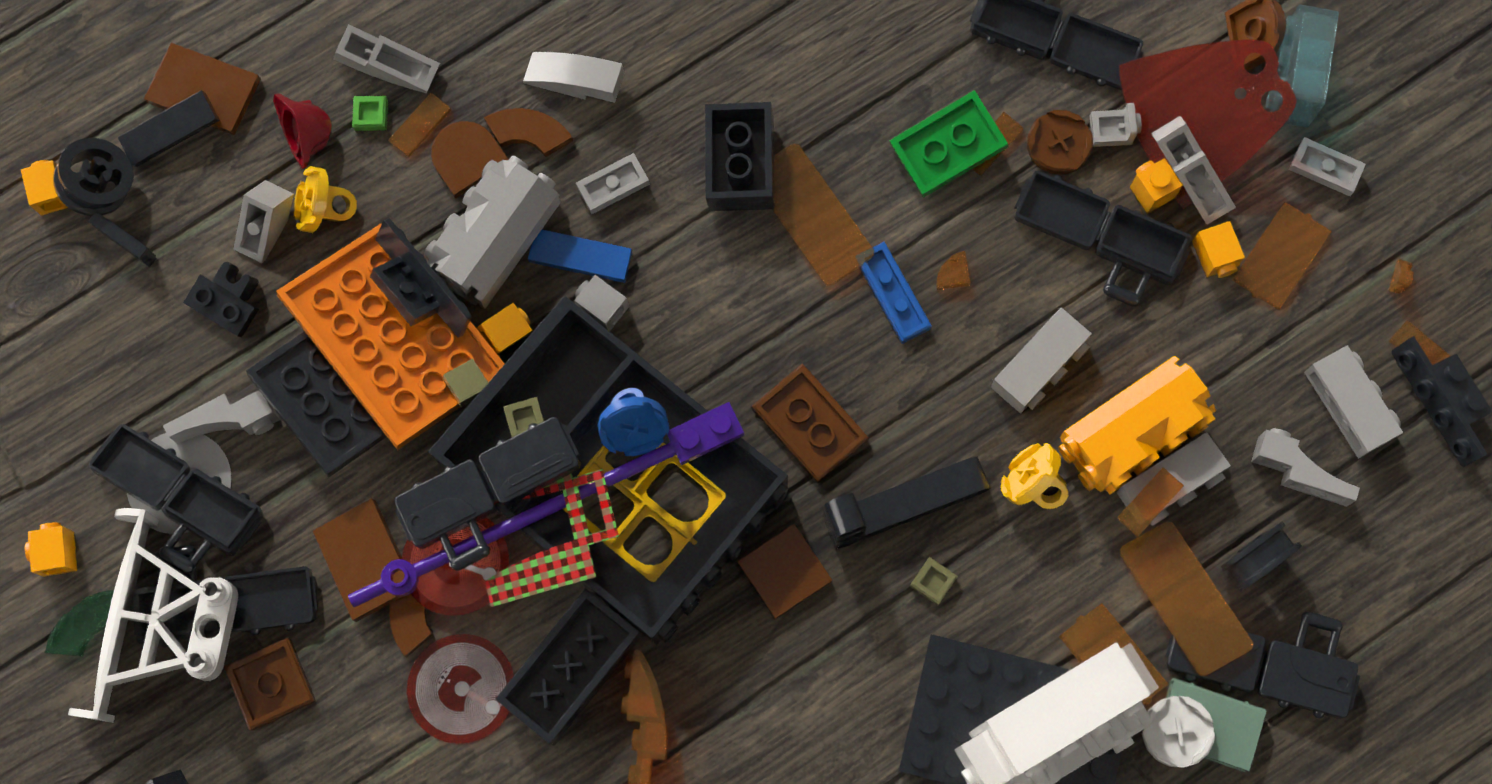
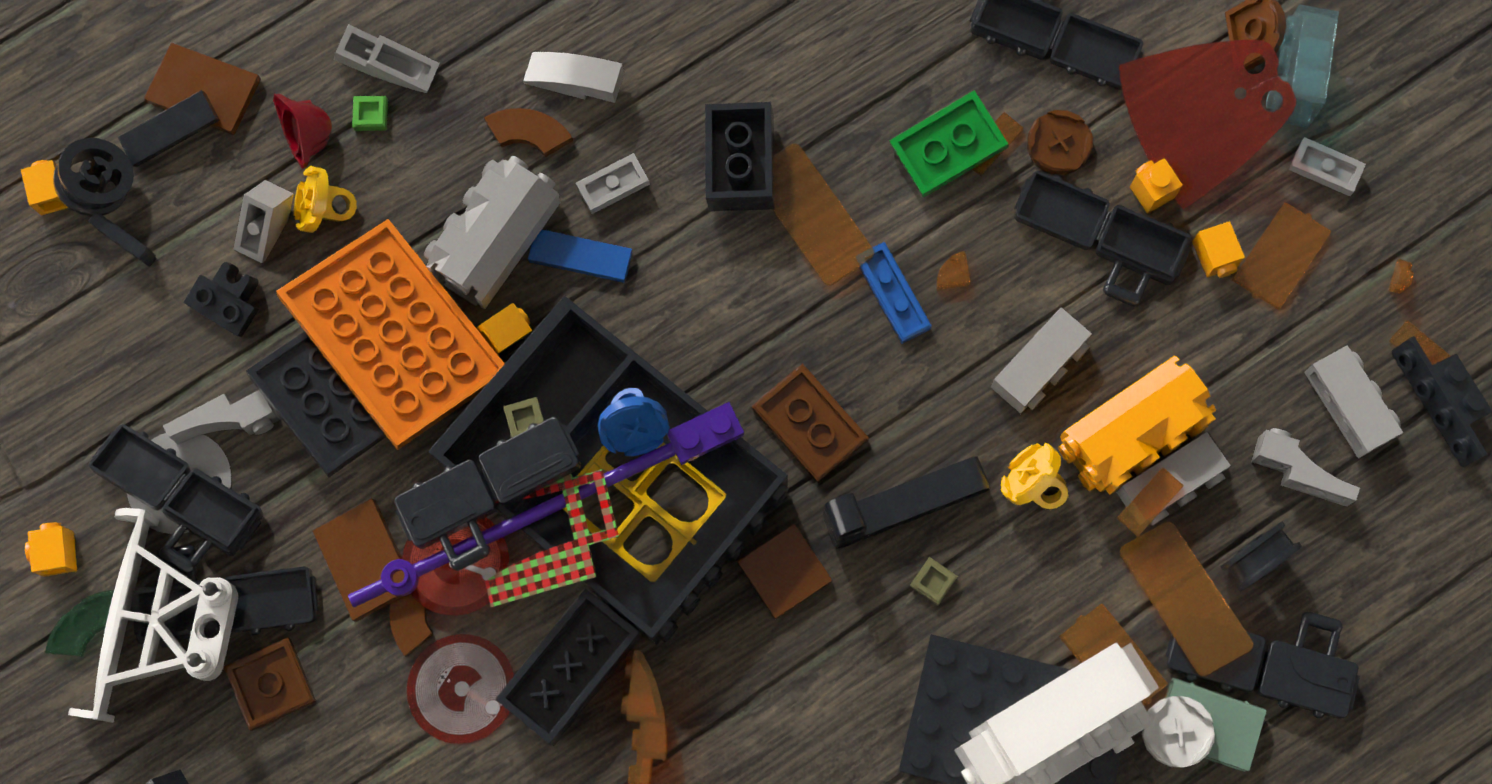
black bracket [370,218,472,338] -> none
clear orange piece [389,93,451,157] -> none
reddish brown tile [431,121,509,198] -> none
olive tile [443,359,488,407] -> none
light grey brick [574,275,629,332] -> none
light grey bracket [1089,103,1142,147] -> none
light grey slope [1151,116,1236,224] -> none

